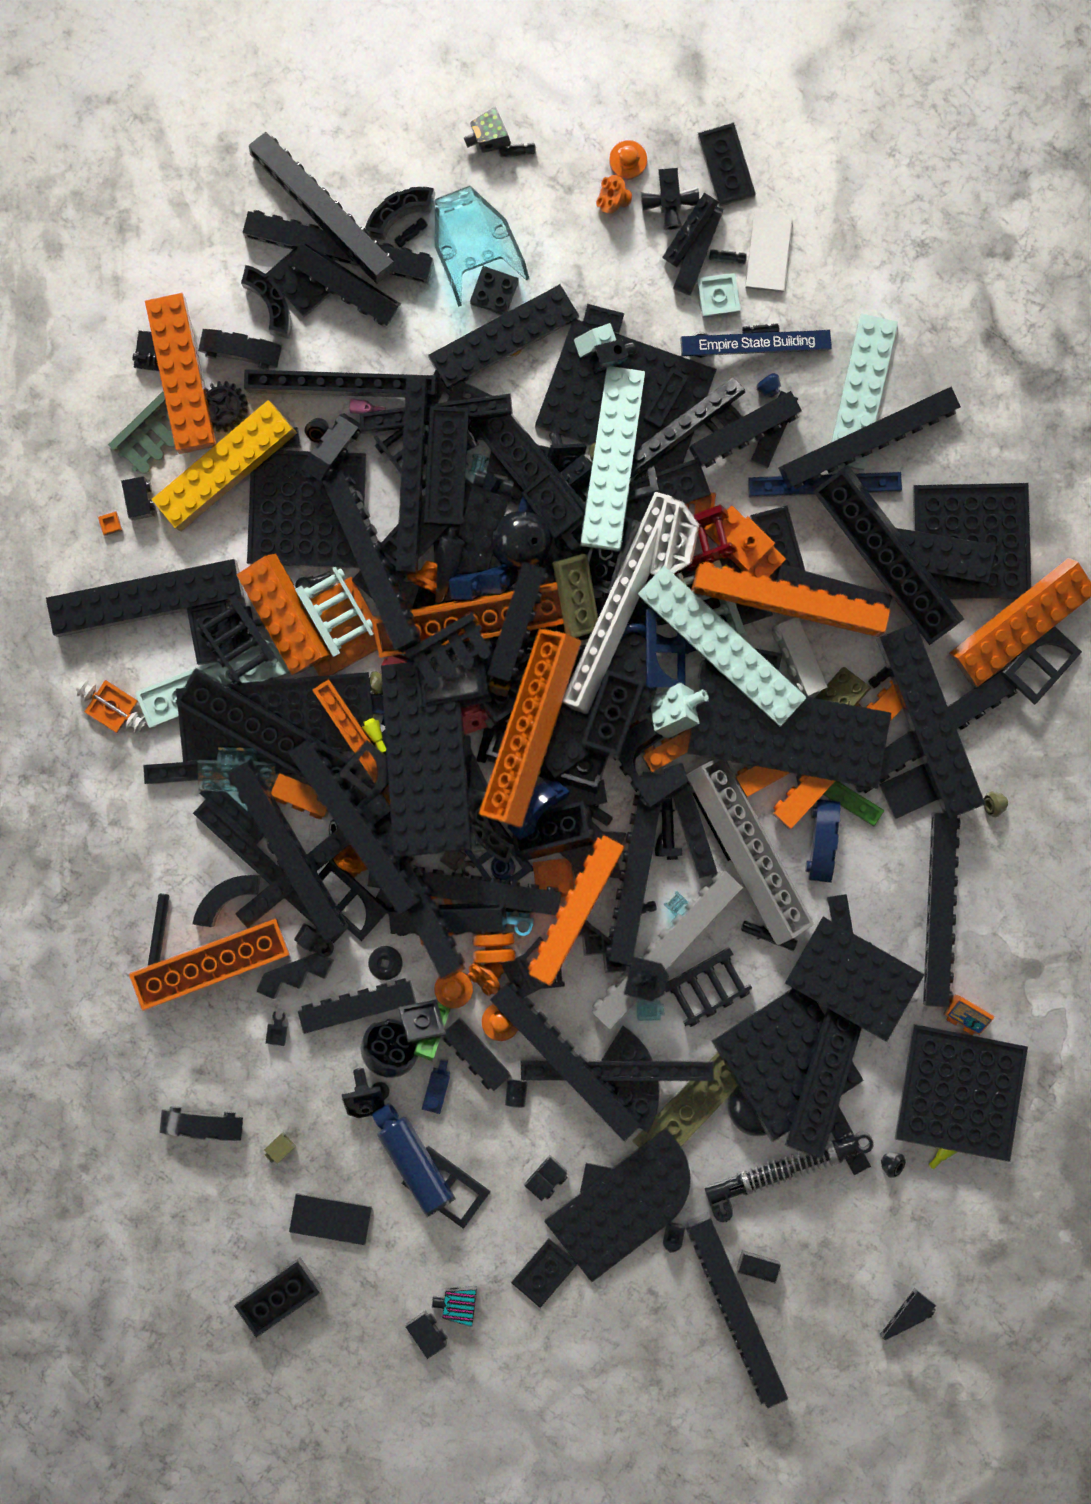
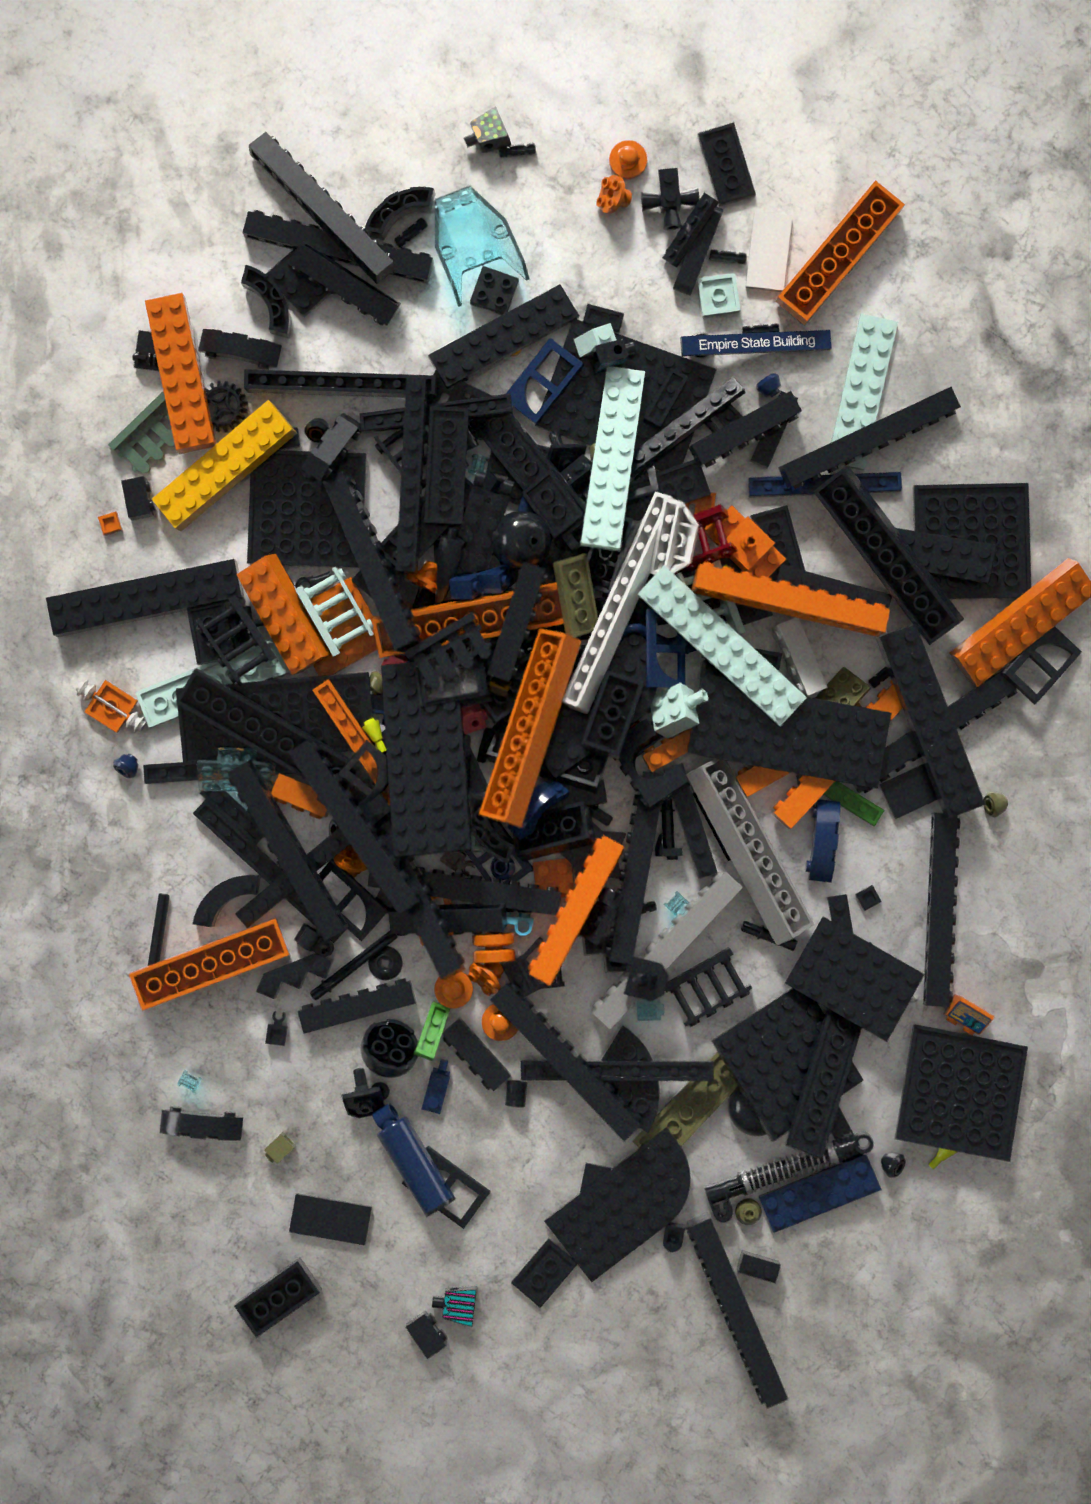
bright pink piece [350,399,386,414] -> none
black tile [399,999,446,1044] -> none
black brick [524,1155,567,1201] -> none
black slope [880,1288,936,1340] -> none
none -> dark blue cone [113,754,139,778]
none -> clear light blue bush [177,1070,202,1094]
none -> black axle [310,931,398,1001]
none -> dark blue window [506,338,584,425]
none -> black plate [579,886,624,945]
none -> olive cone [735,1199,762,1225]
none -> dark blue plate [759,1154,881,1233]
none -> orange brick [776,180,905,326]
none -> black tile [855,885,882,911]

